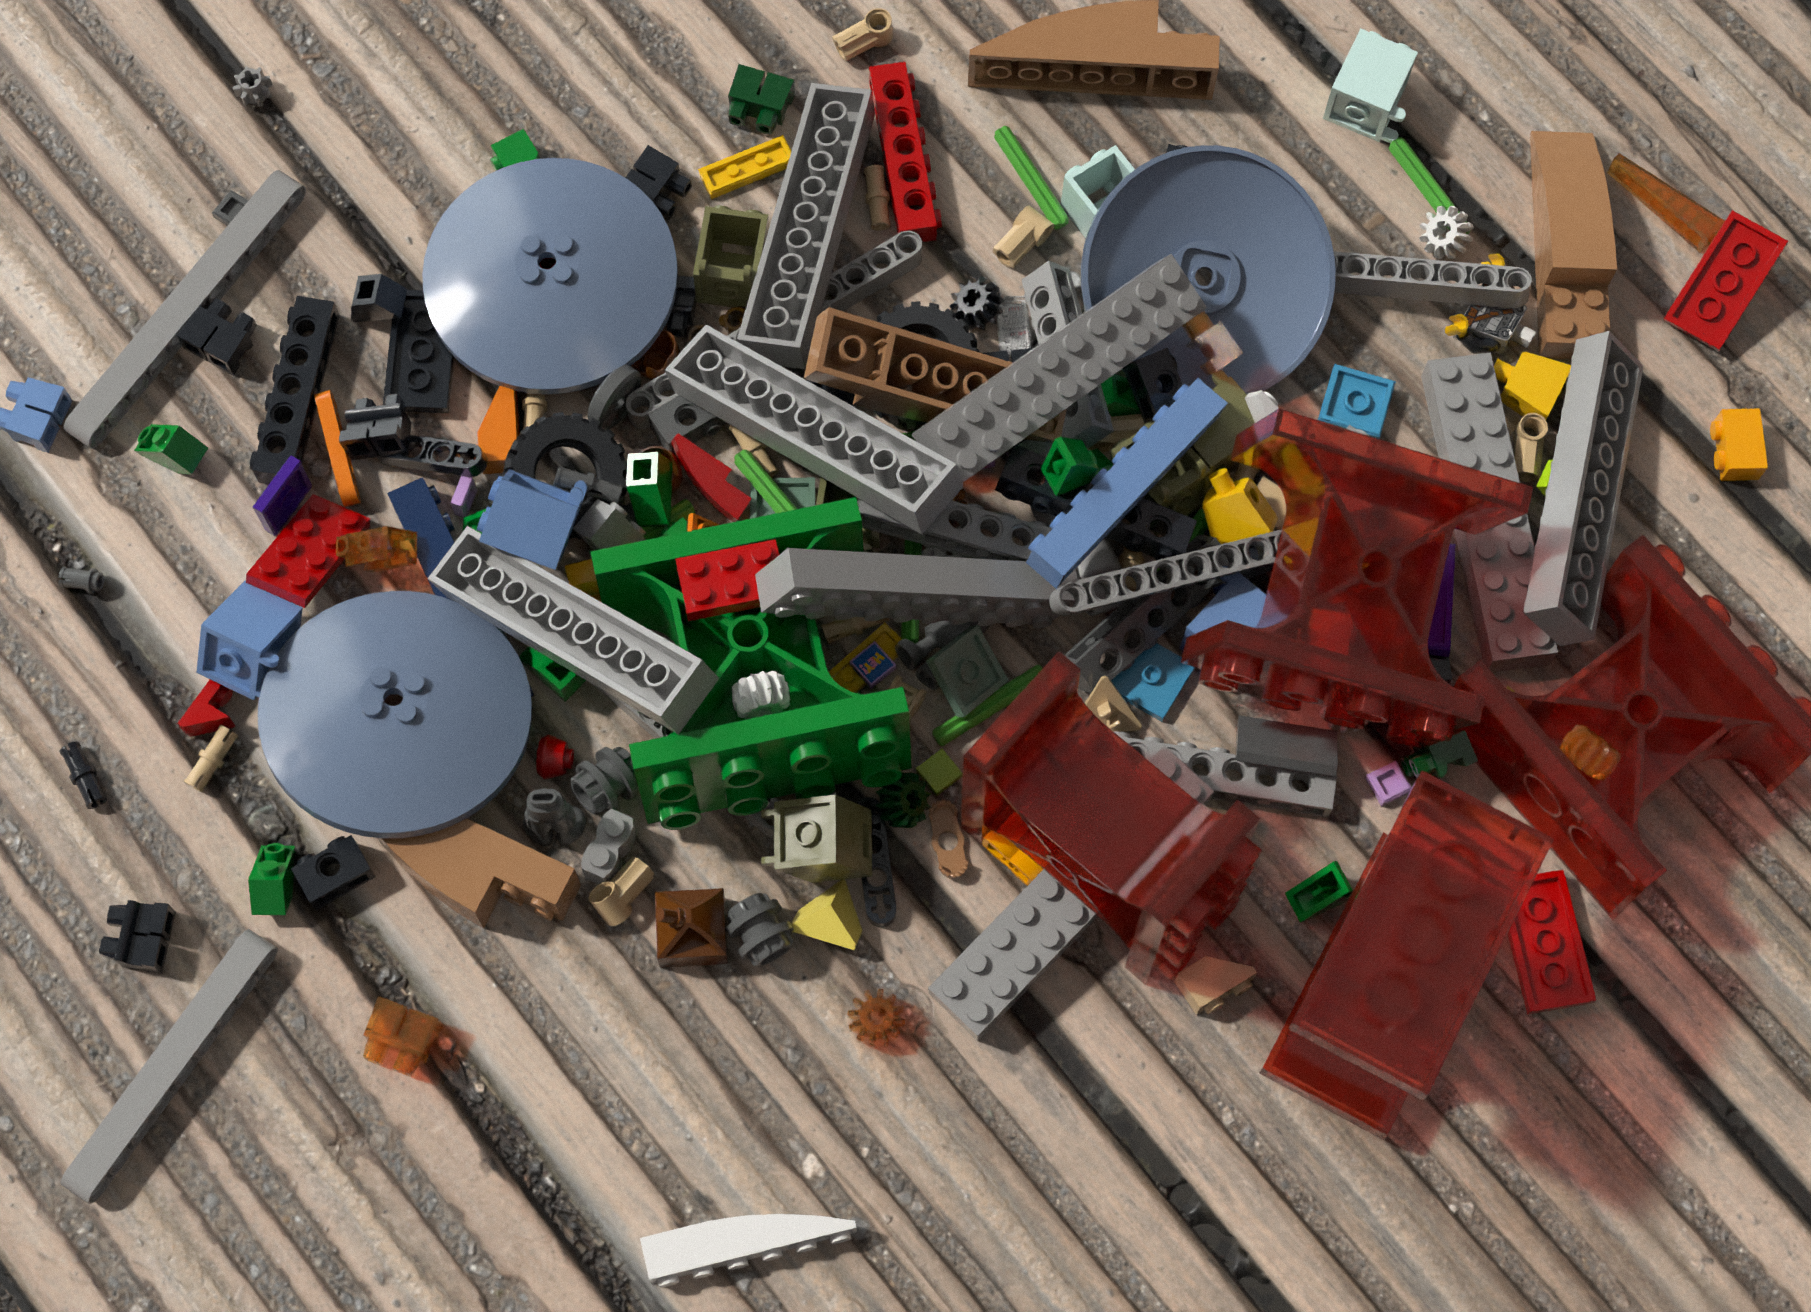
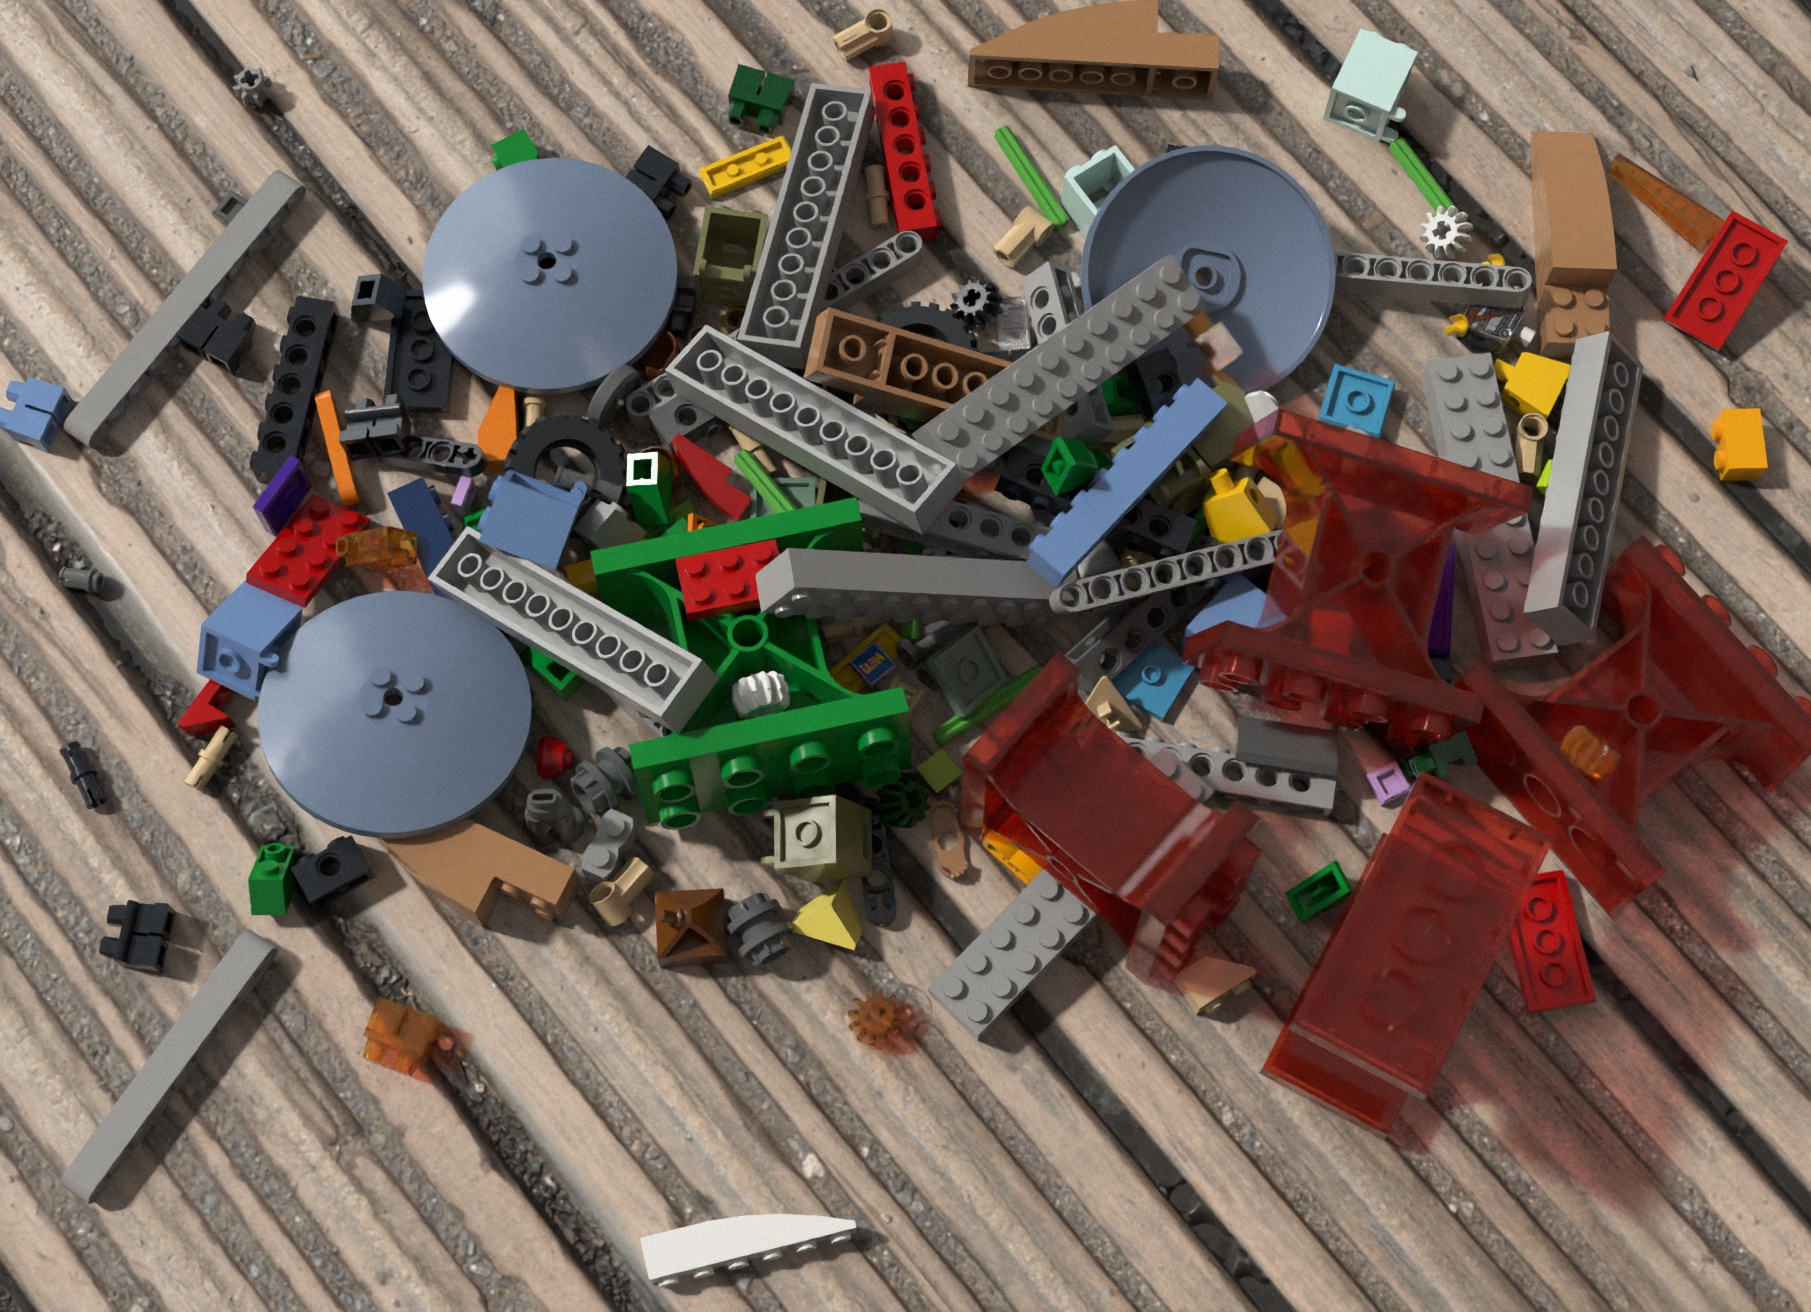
green slope [134,424,209,474] -> none

